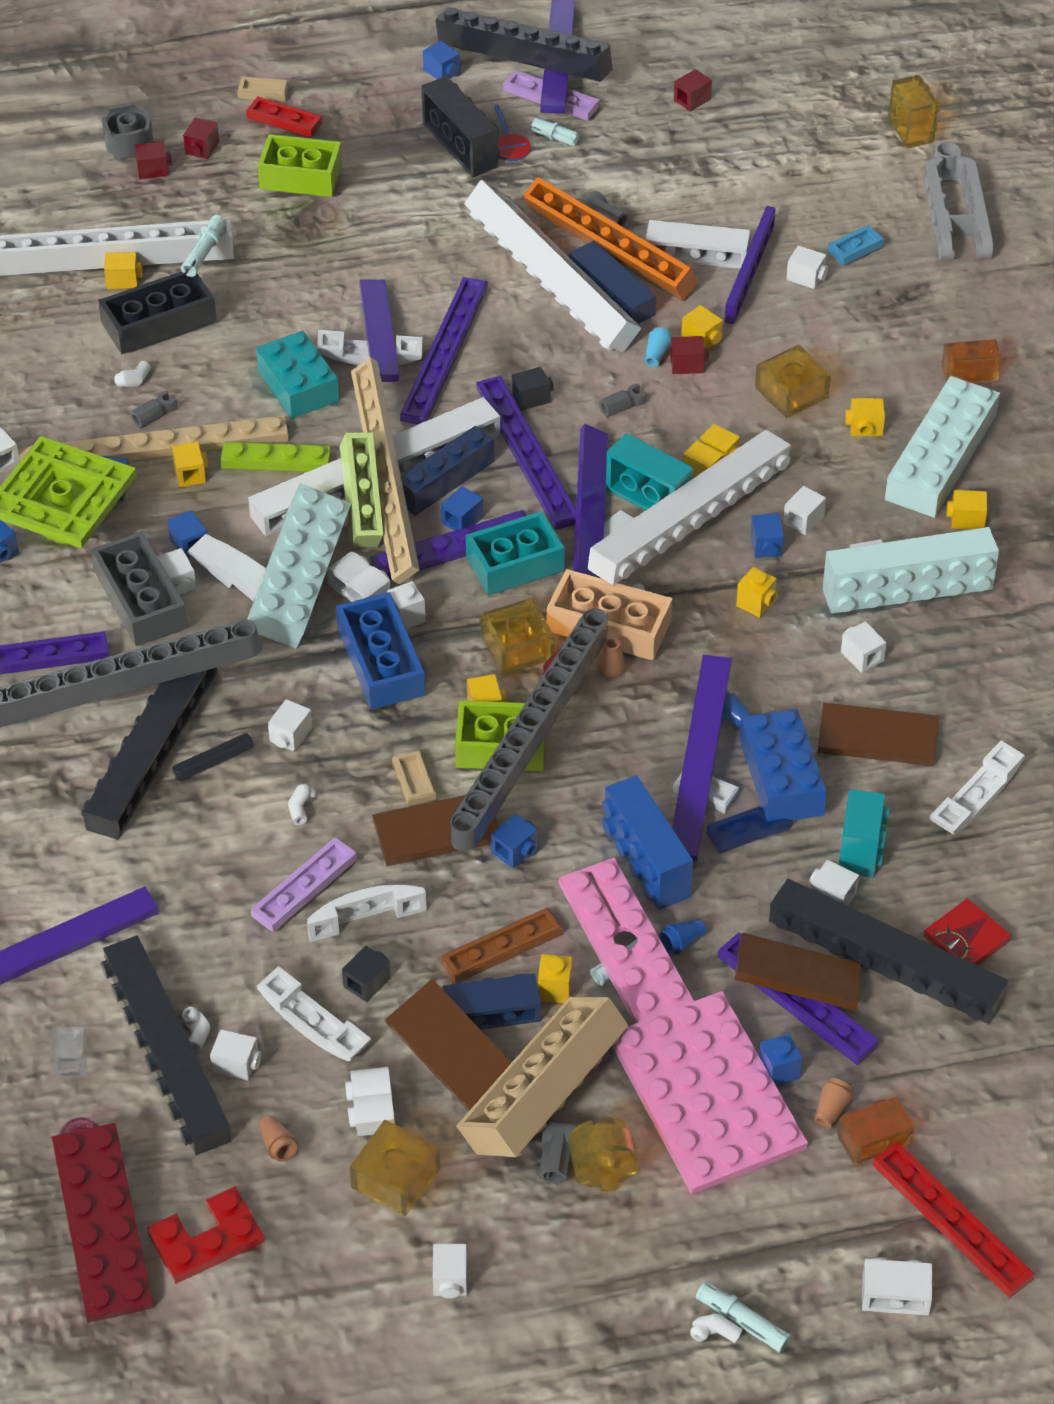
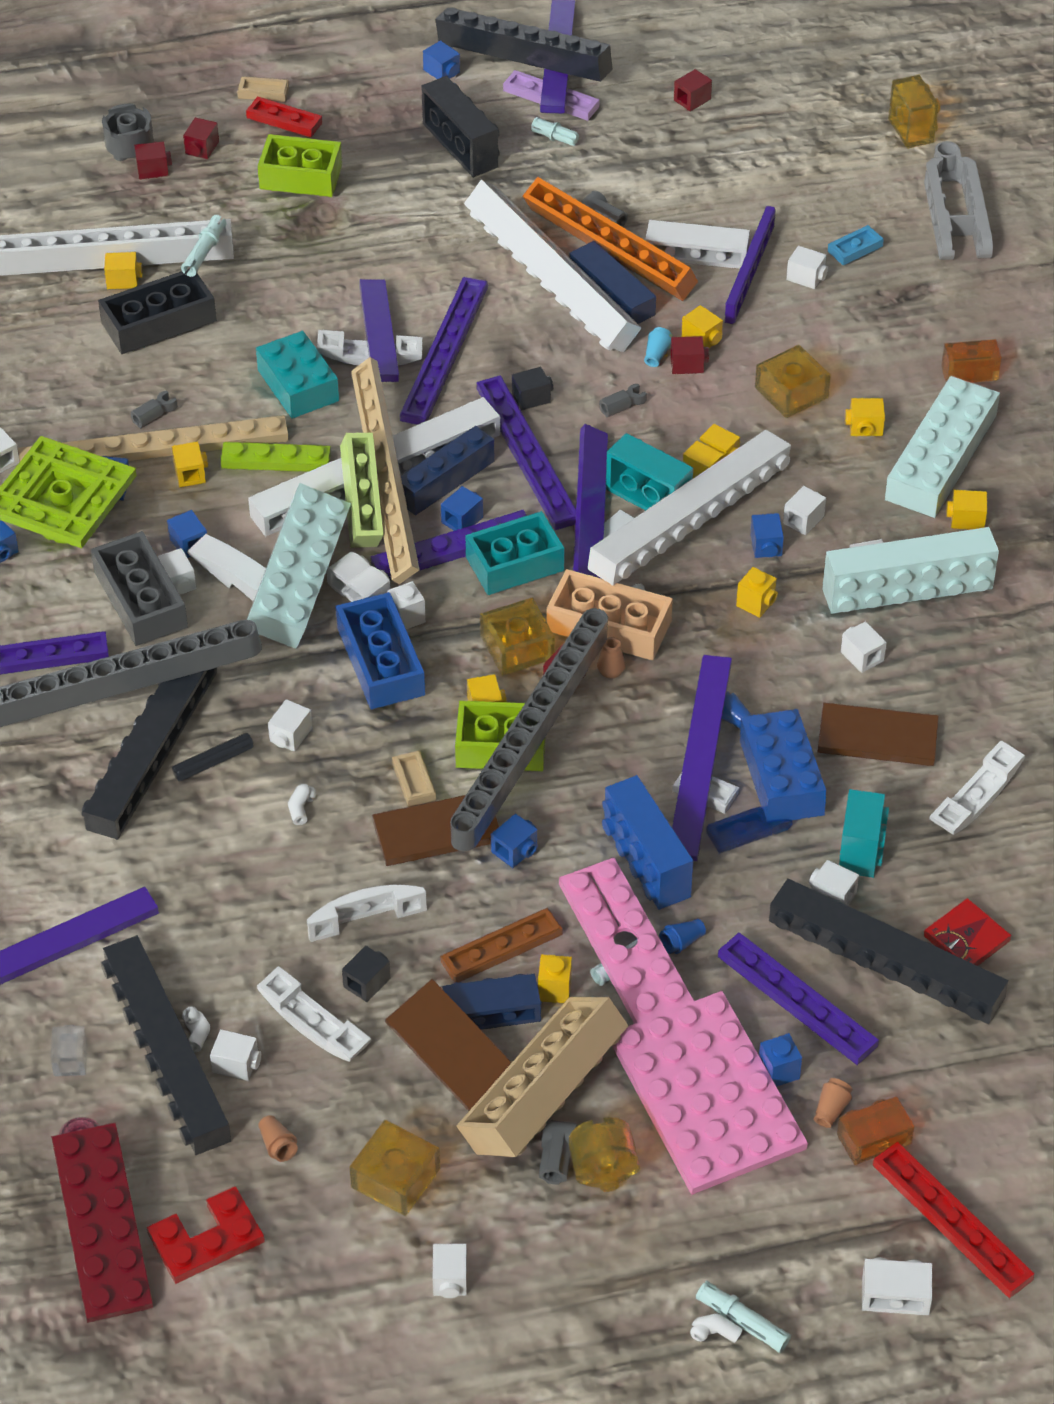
white arm [114,361,151,387] -> none
lavender plate [251,837,357,932] -> none
white brick [345,1067,396,1136] -> none
red piece [494,104,531,161] -> none
reddish brown tile [735,932,861,1011] -> none

